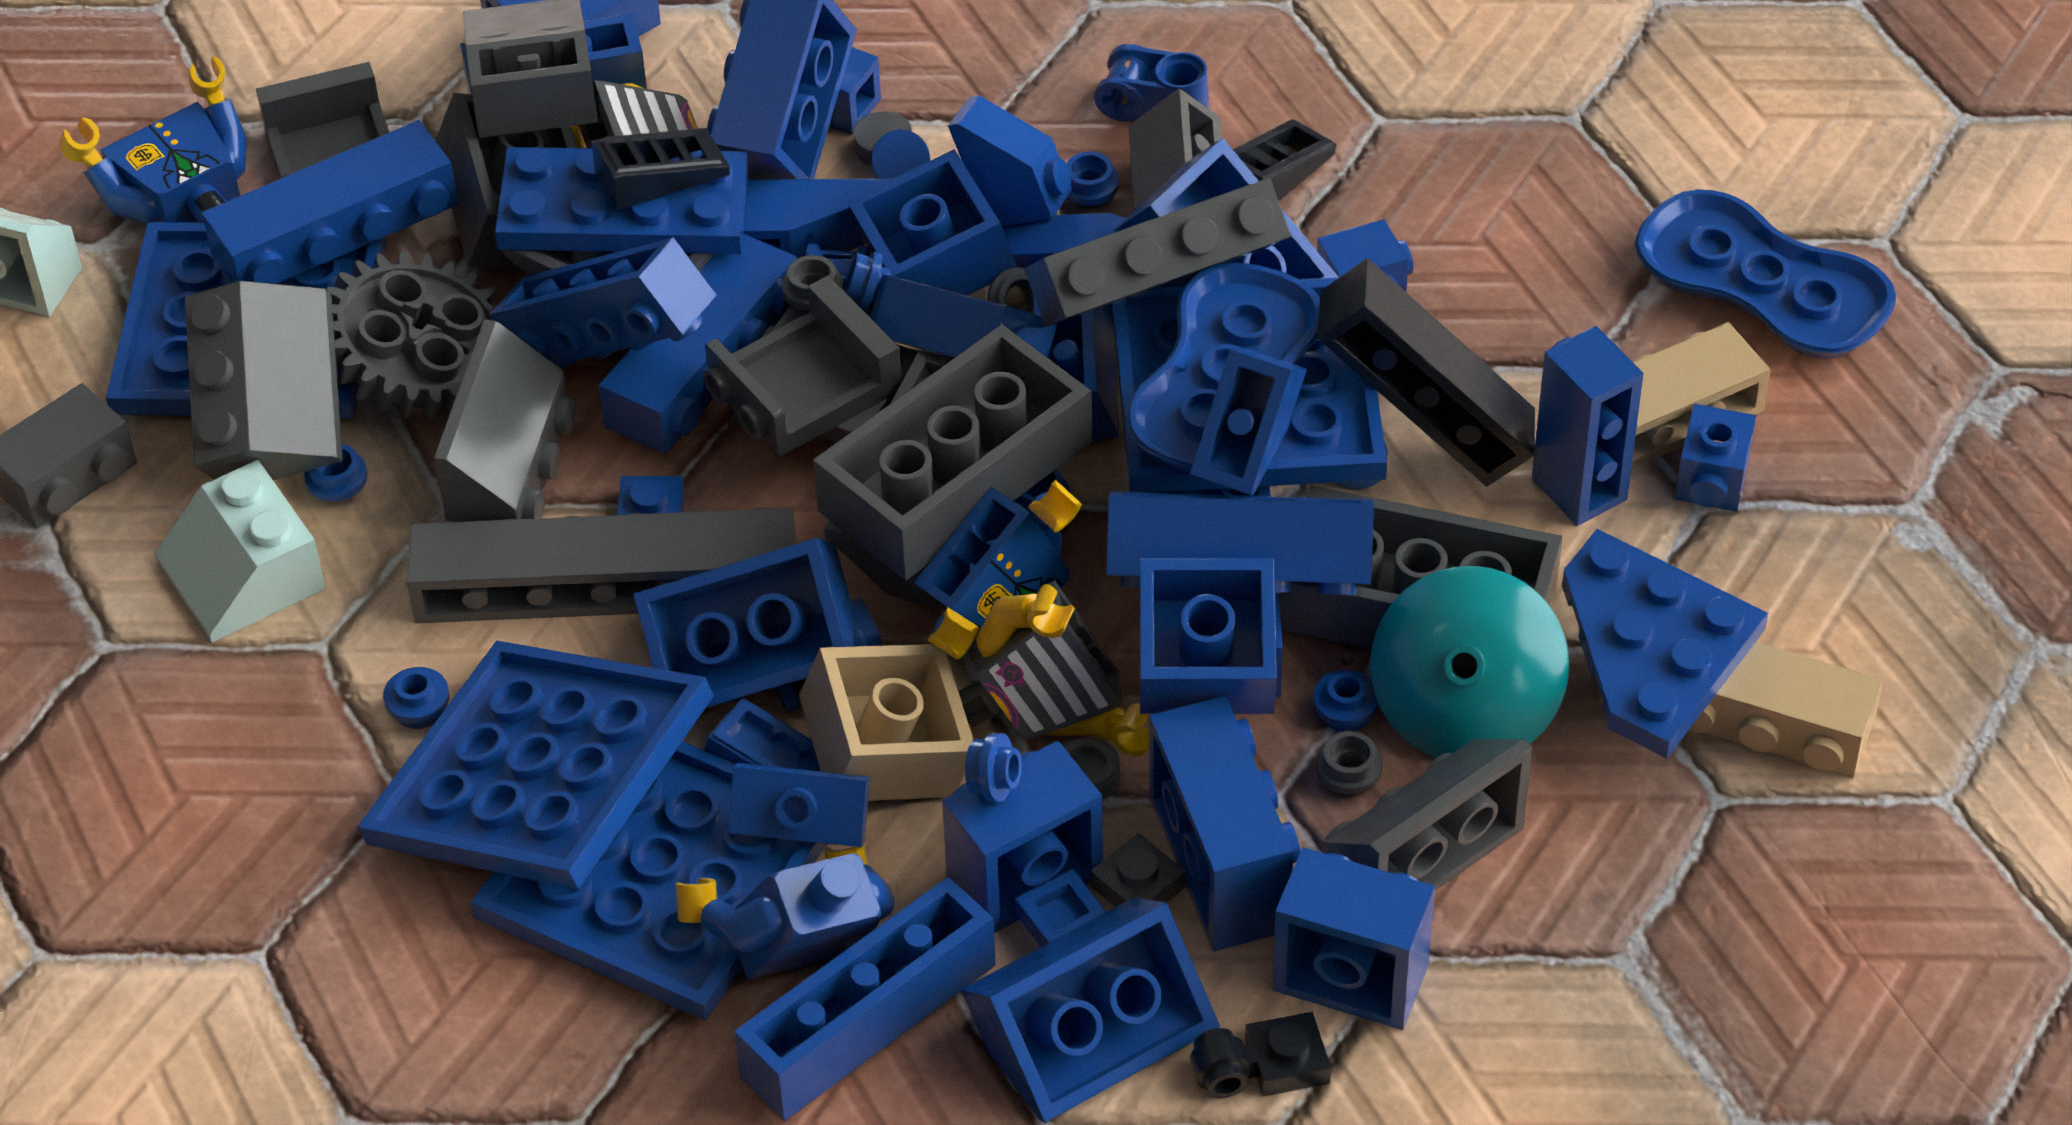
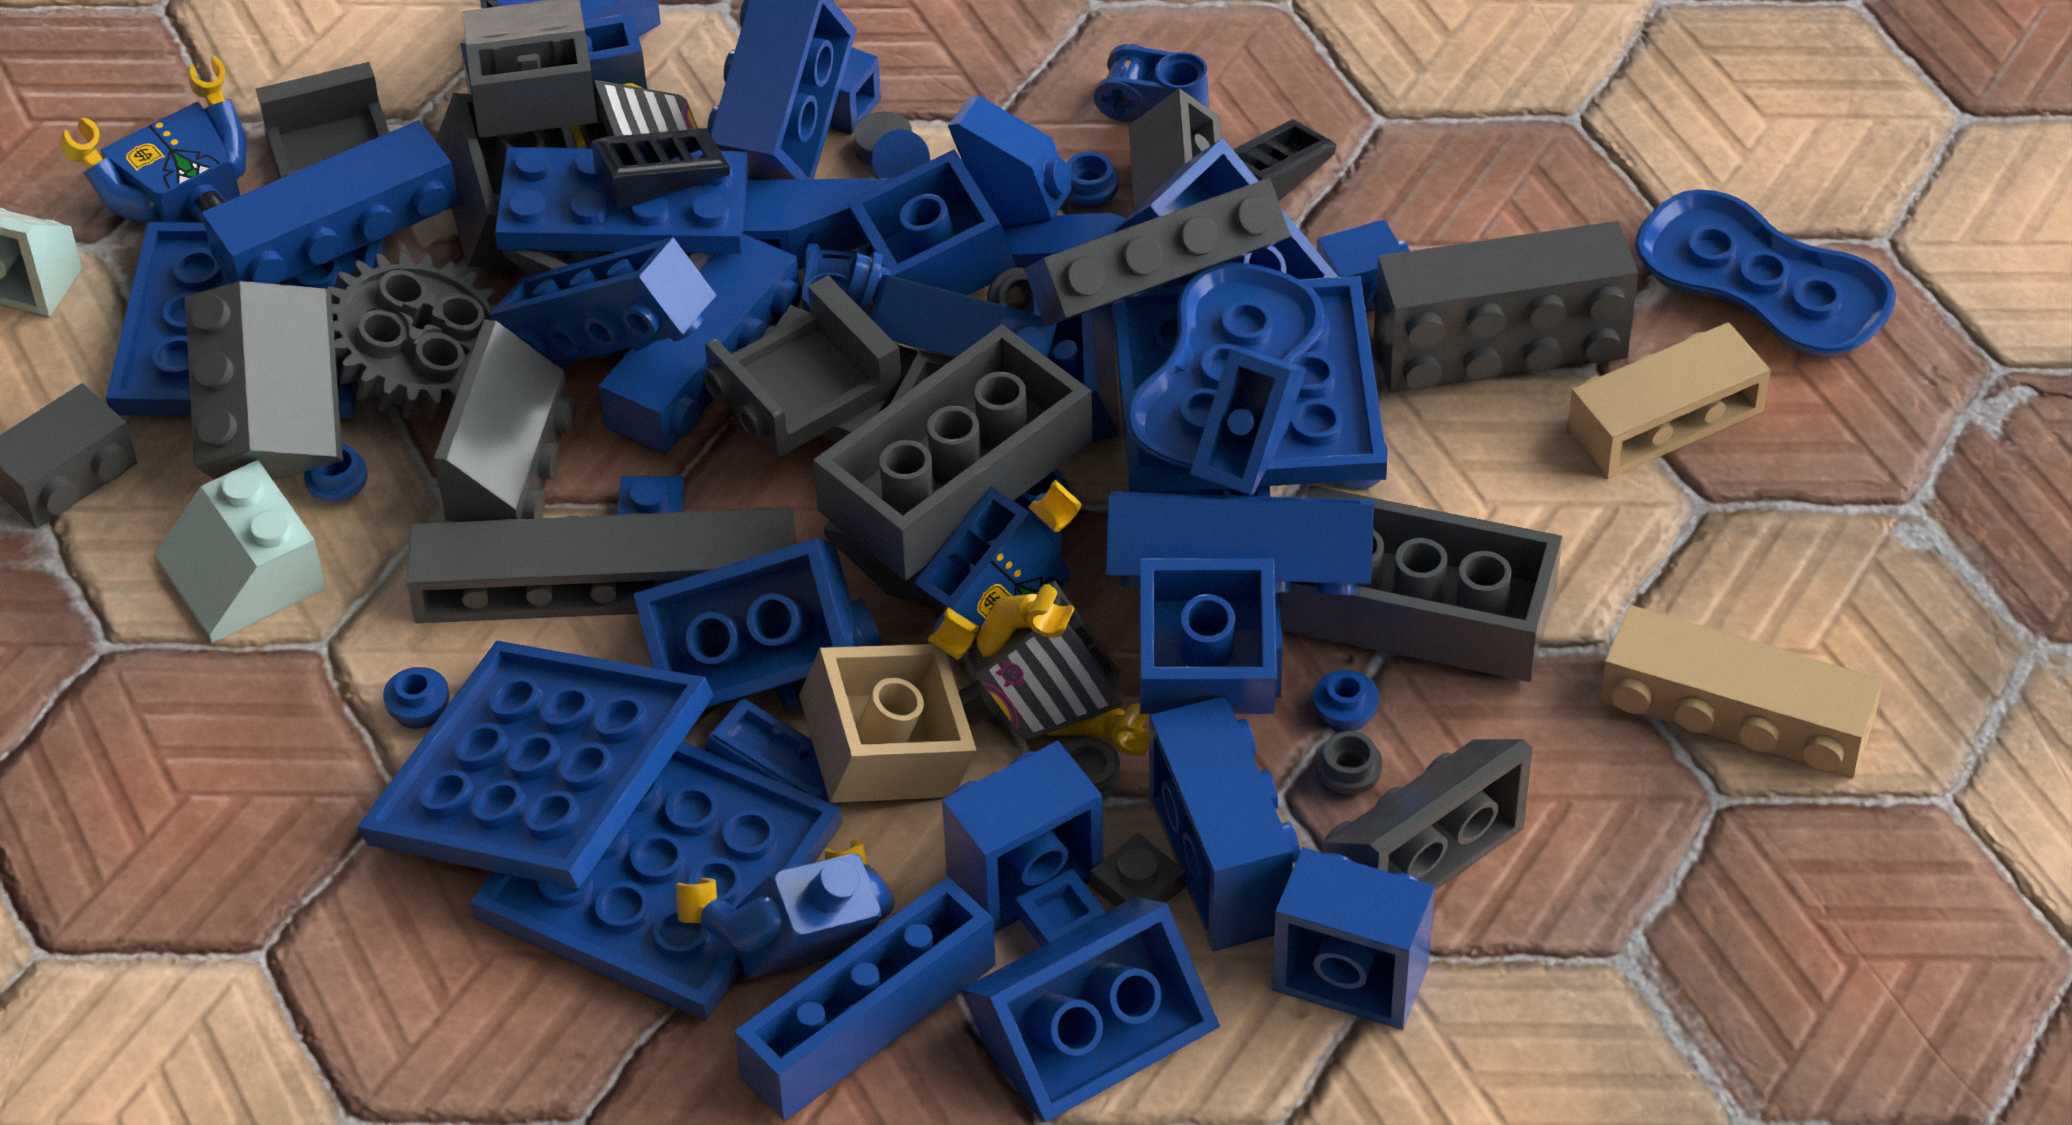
blue plate [728,763,870,847] -> none
dark grey plate [782,255,844,311] -> none
blue plate [965,733,1022,802] -> none
black plate [1190,1011,1331,1098] -> none
black brick [1317,258,1535,487] -> none
teal dish [1370,566,1570,758] -> none
blue brick [1532,326,1644,526] -> none
blue plate [1562,529,1768,759] -> none
blue brick [1675,404,1757,512] -> none
none -> dark grey brick [1373,221,1638,393]

